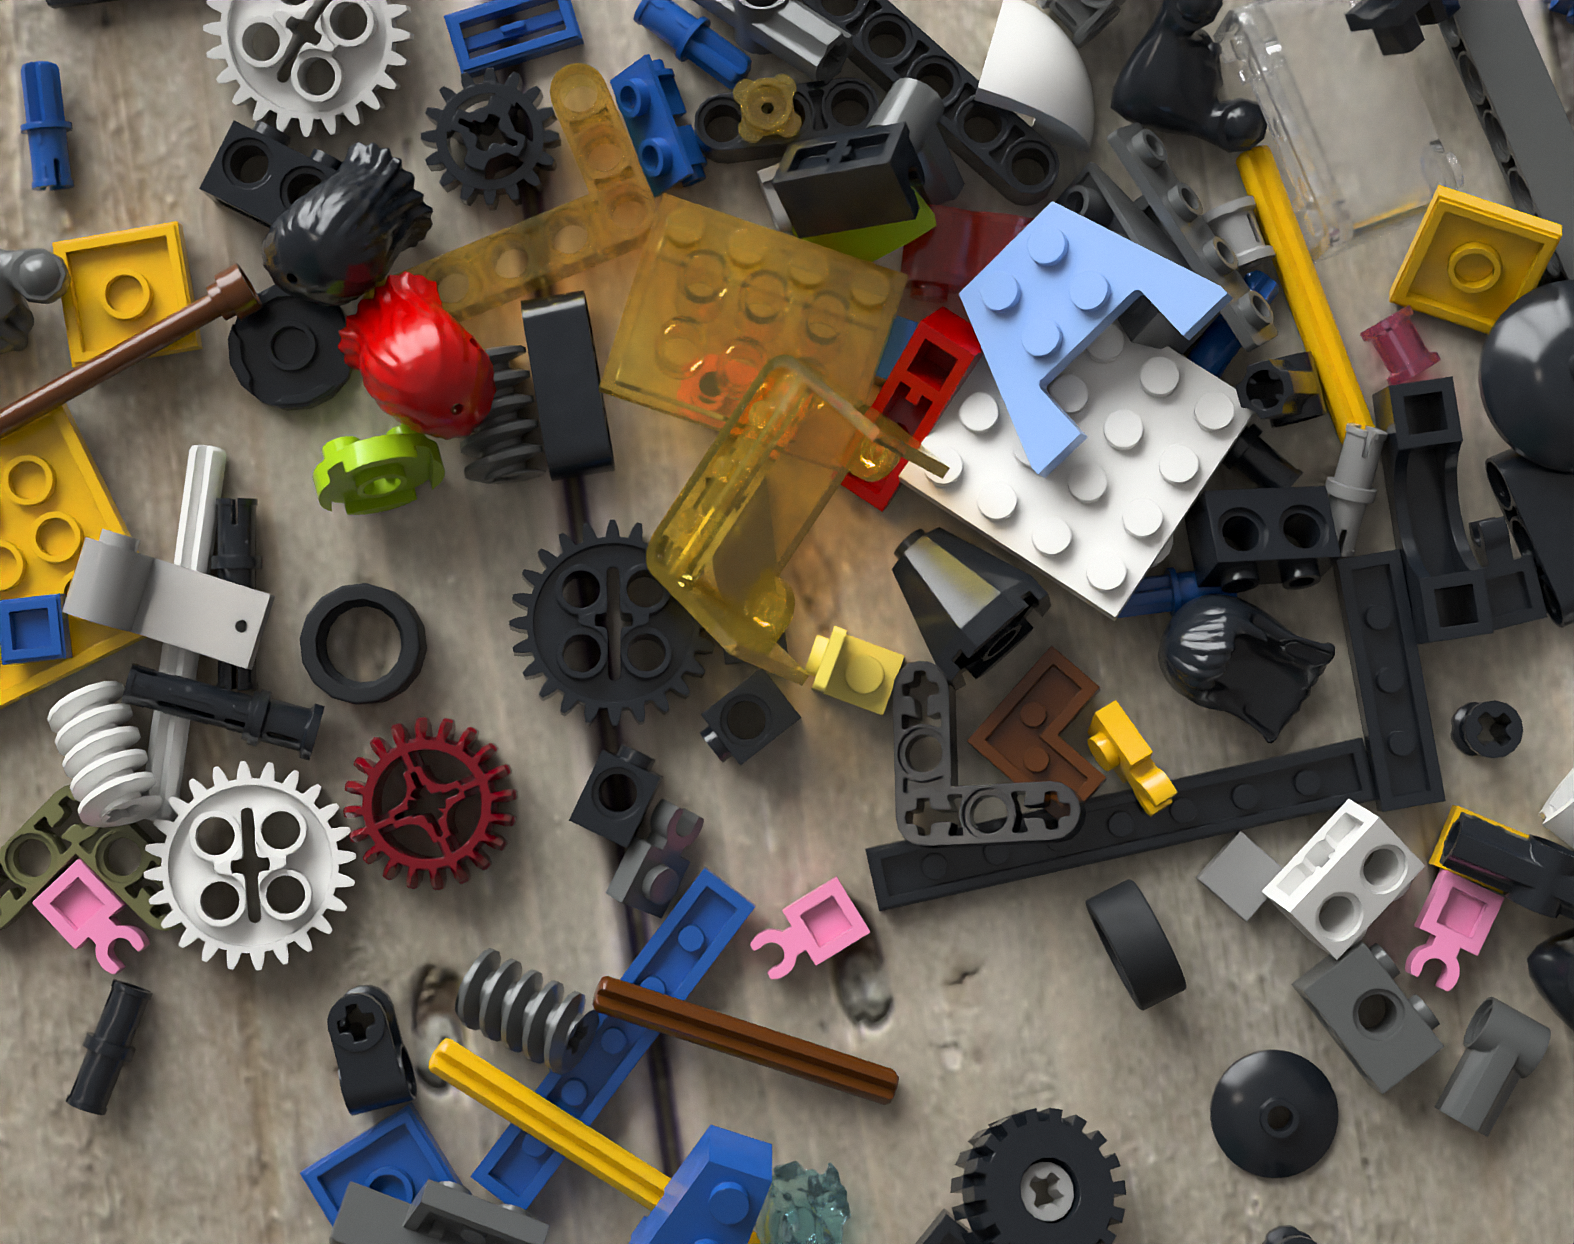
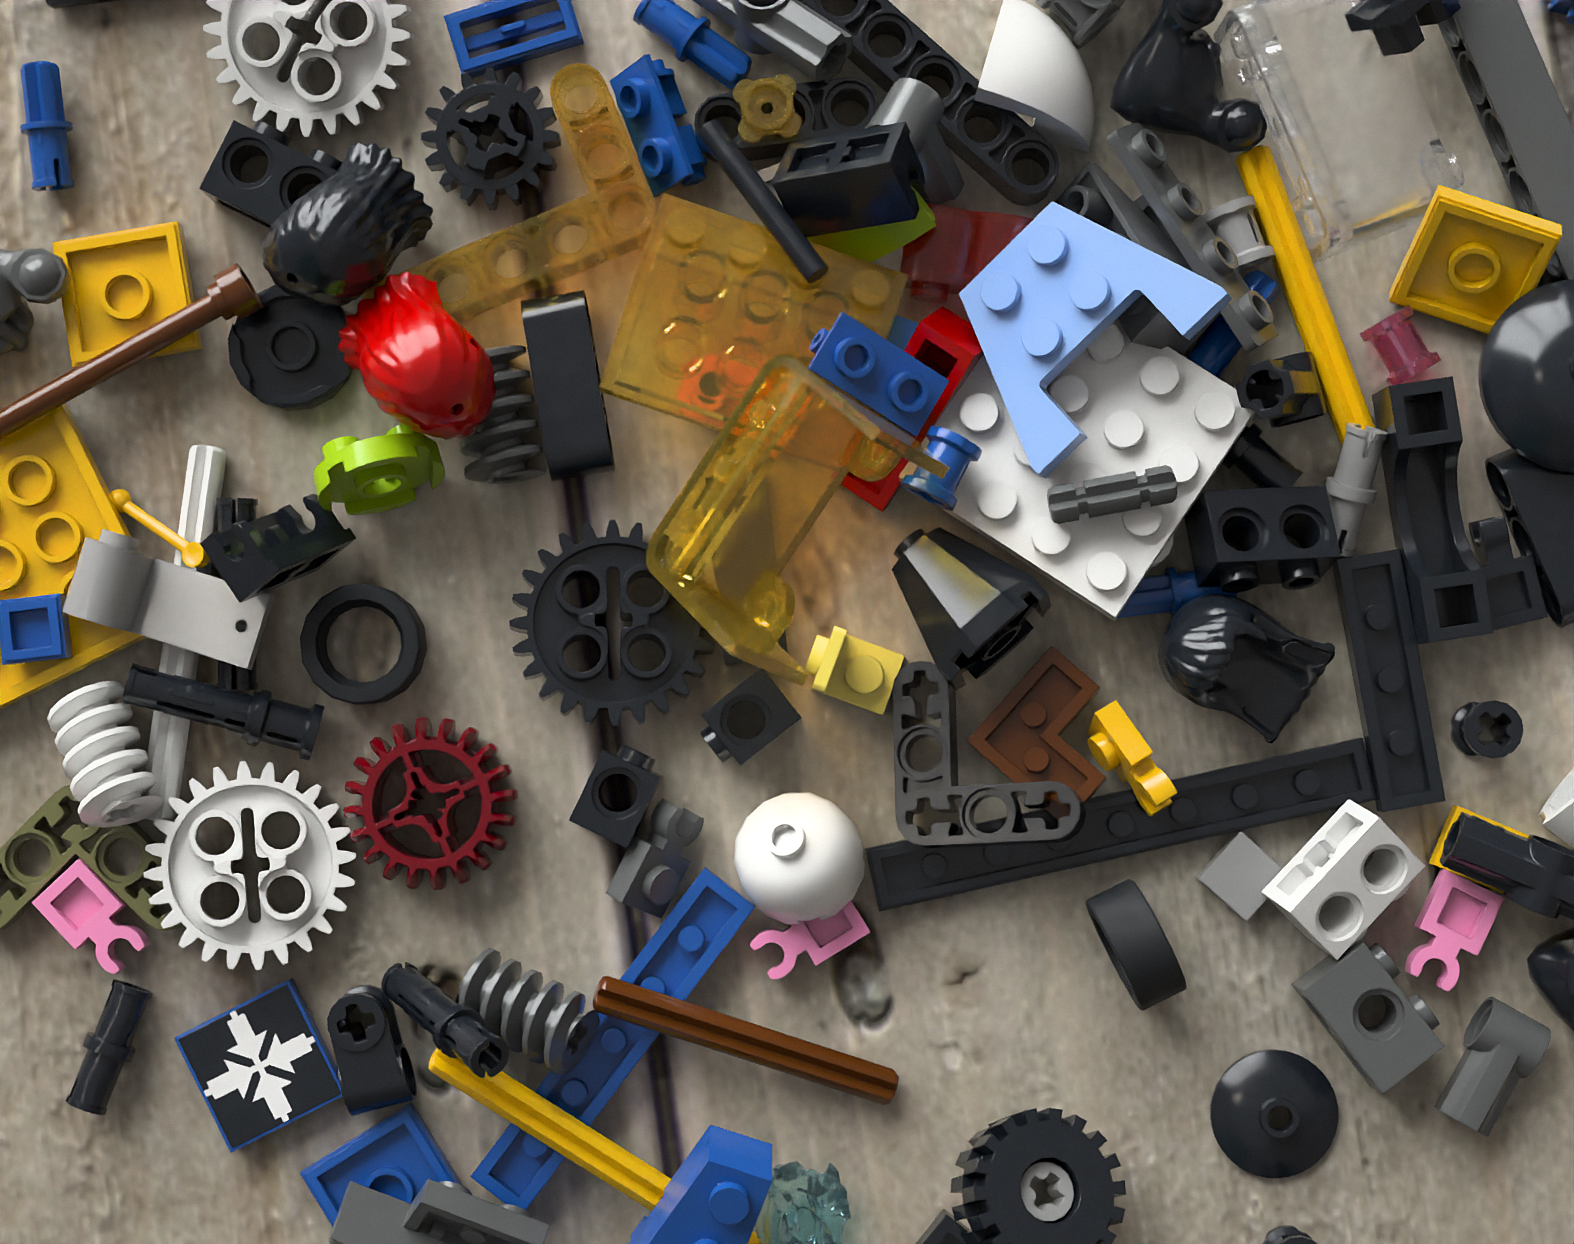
none -> yellow hinge [110,489,210,568]
none -> black tile [174,978,343,1153]
none -> black hinge [200,494,356,603]
none -> black pin [381,962,509,1078]
none -> black bar [697,119,829,284]
none -> white cylinder [734,792,865,924]
none -> blue hinge [807,311,949,437]
none -> blue bush [901,425,982,511]
none -> dark grey axle [1047,465,1178,524]

